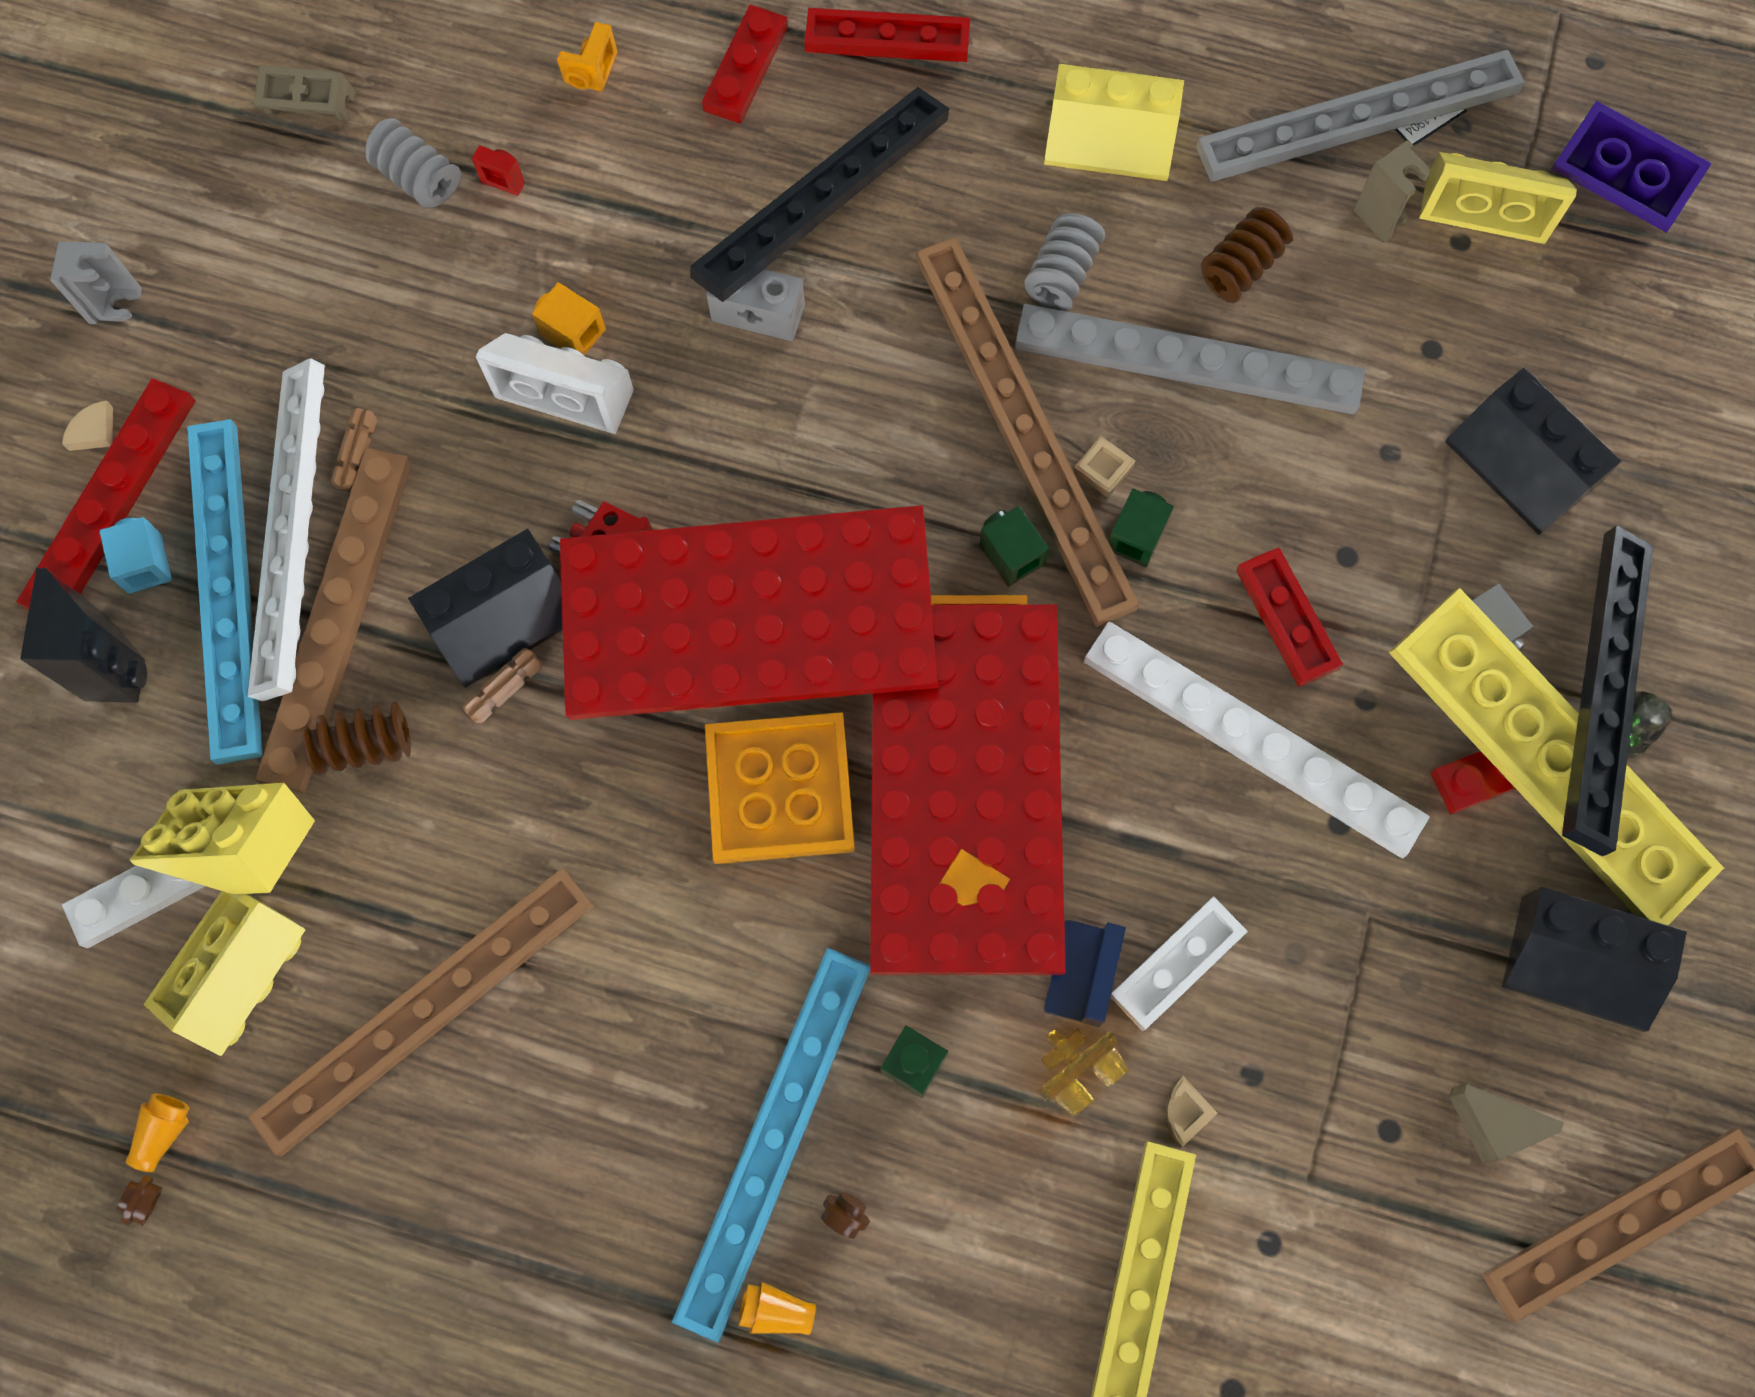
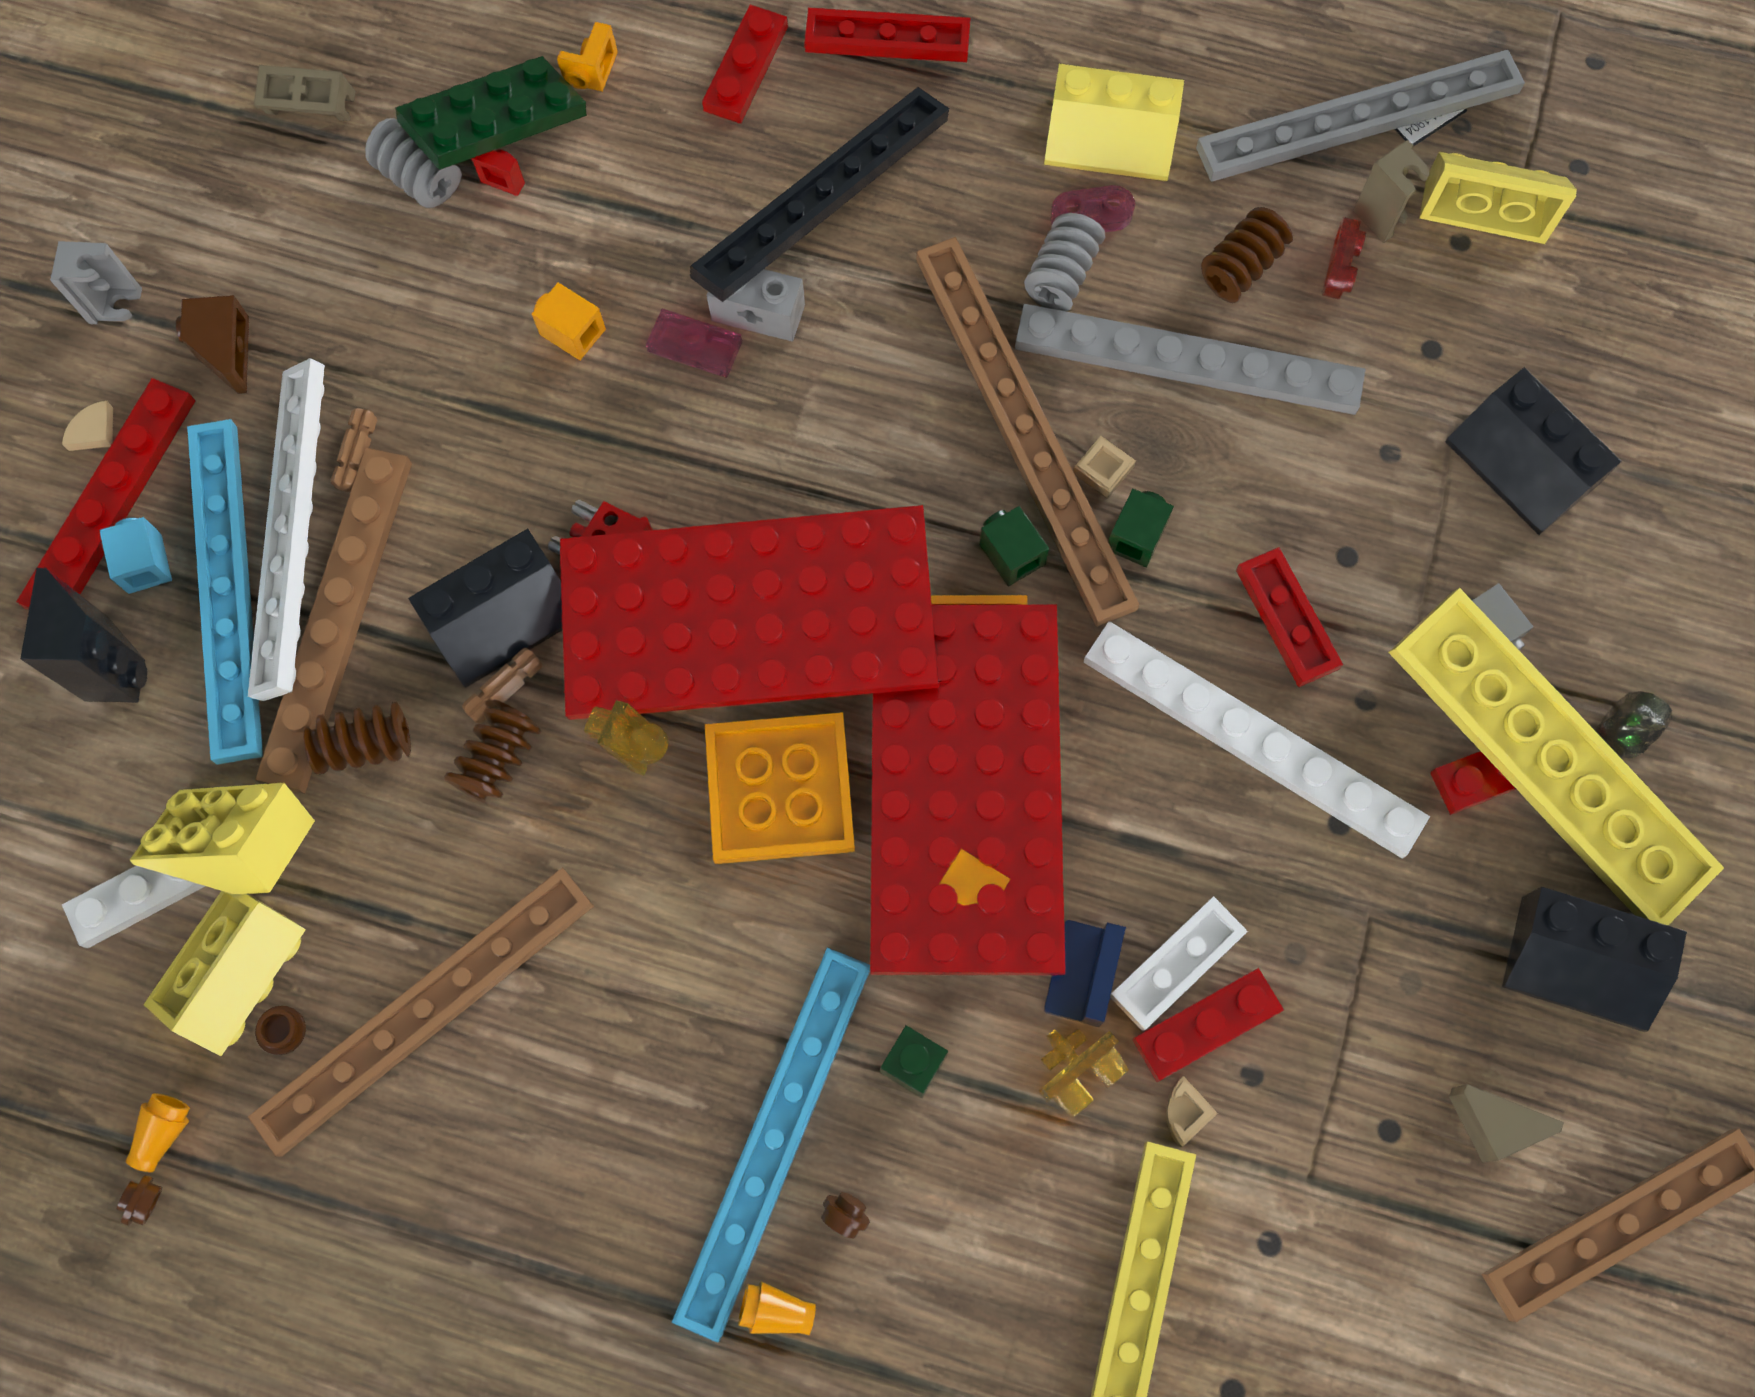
white slope [476,333,634,434] -> none
dark purple slope [1551,101,1712,233] -> none
black plate [1562,525,1653,857] -> none
none -> reddish brown slope [176,295,249,394]
none -> reddish brown plate [255,1006,306,1055]
none -> dark green plate [395,56,587,170]
none -> reddish brown piece [444,700,541,804]
none -> clear yellow hips [584,700,669,776]
none -> clear pink plate [646,308,743,378]
none -> clear pink plate [1050,185,1135,232]
none -> red plate [1132,968,1284,1082]
none -> clear red plate [1322,217,1366,300]

